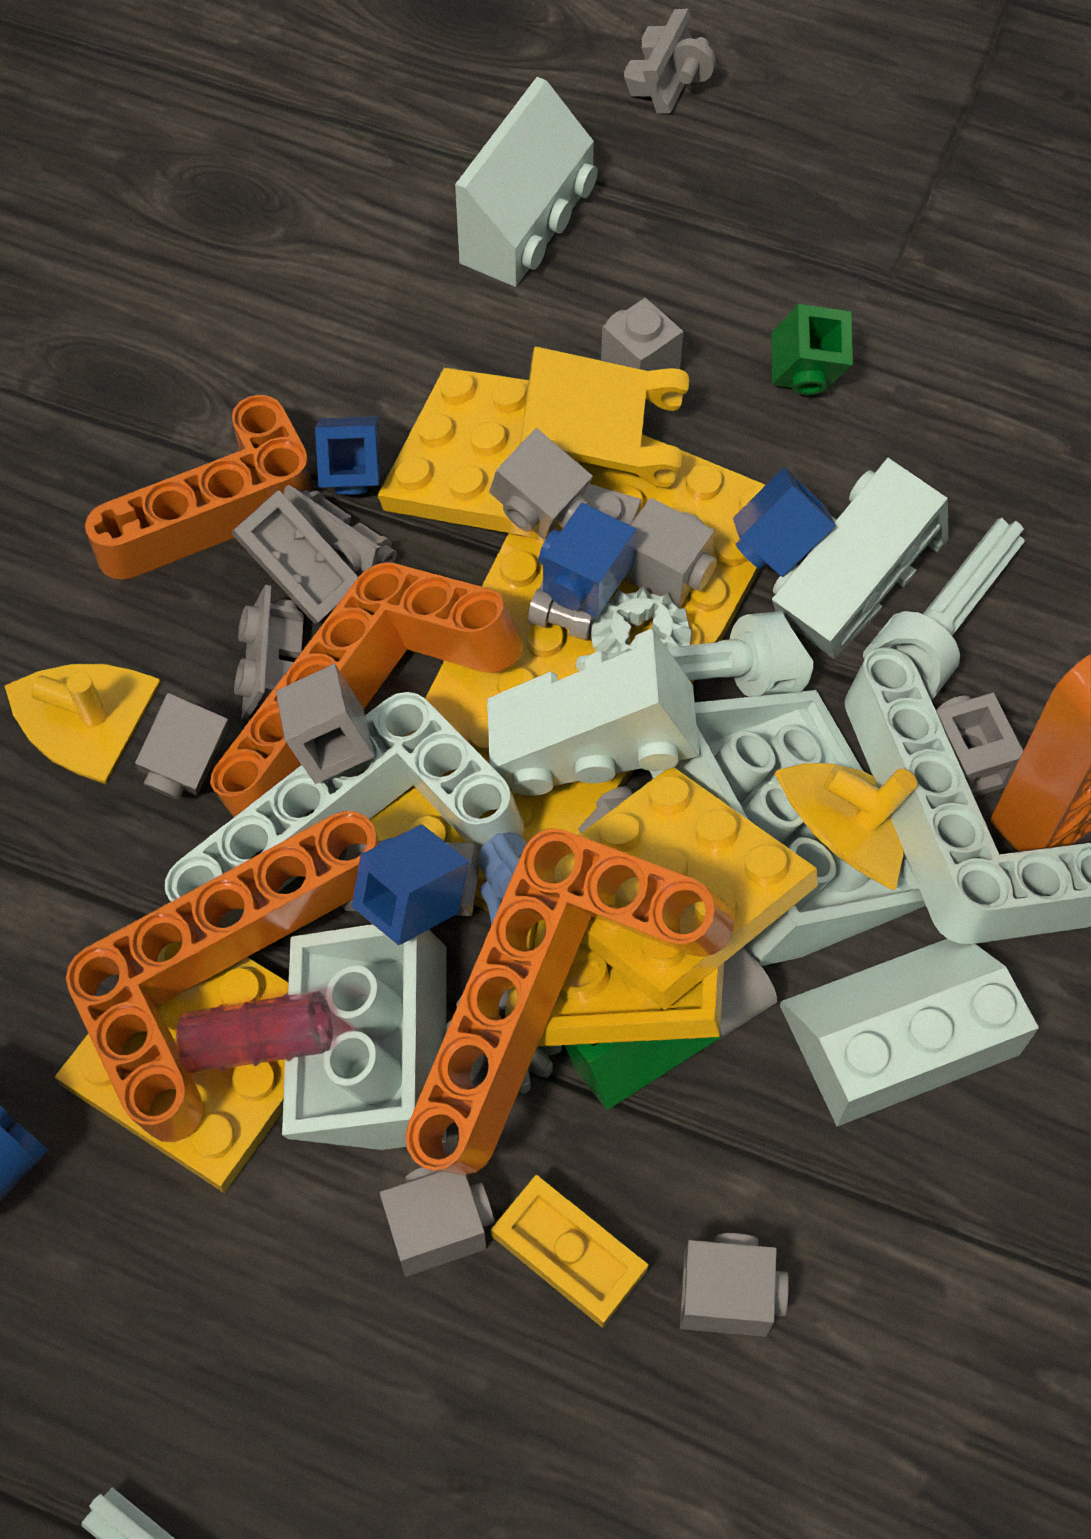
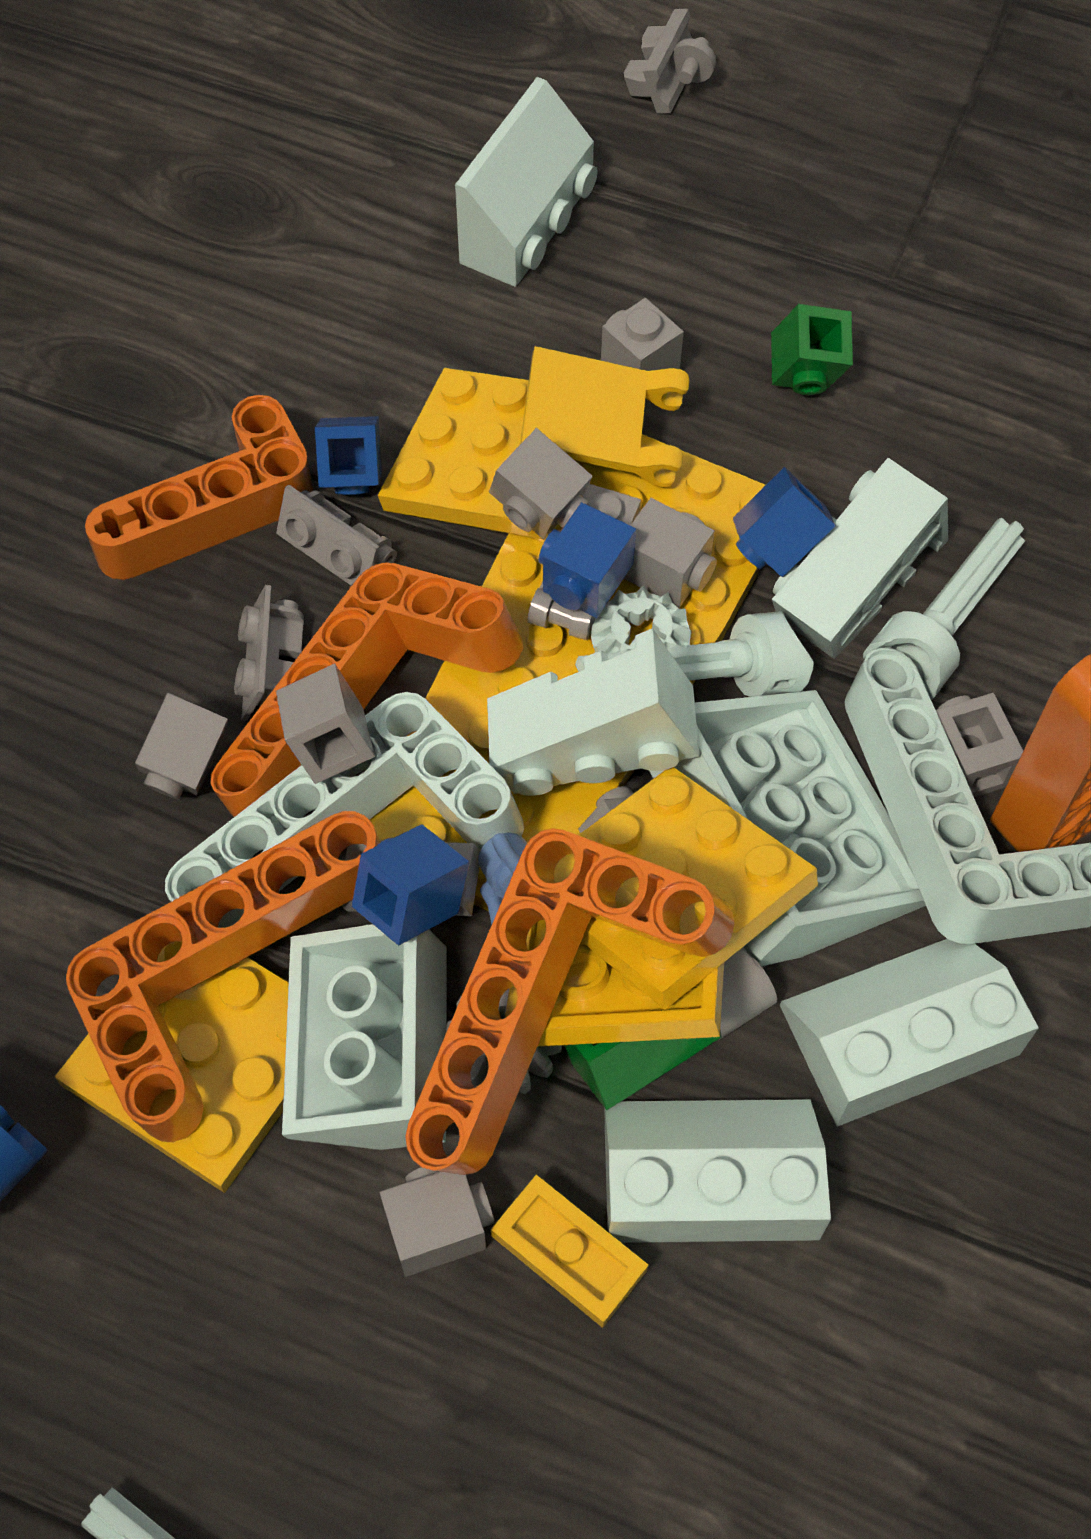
yellow shield [5,664,161,784] -> none
clear pink axle [176,991,333,1073] -> none
light grey tile [231,490,358,624] -> none
light grey brick [680,1233,788,1337] -> none
yellow shield [774,763,917,890] -> none
none -> light aqua slope [604,1099,831,1243]

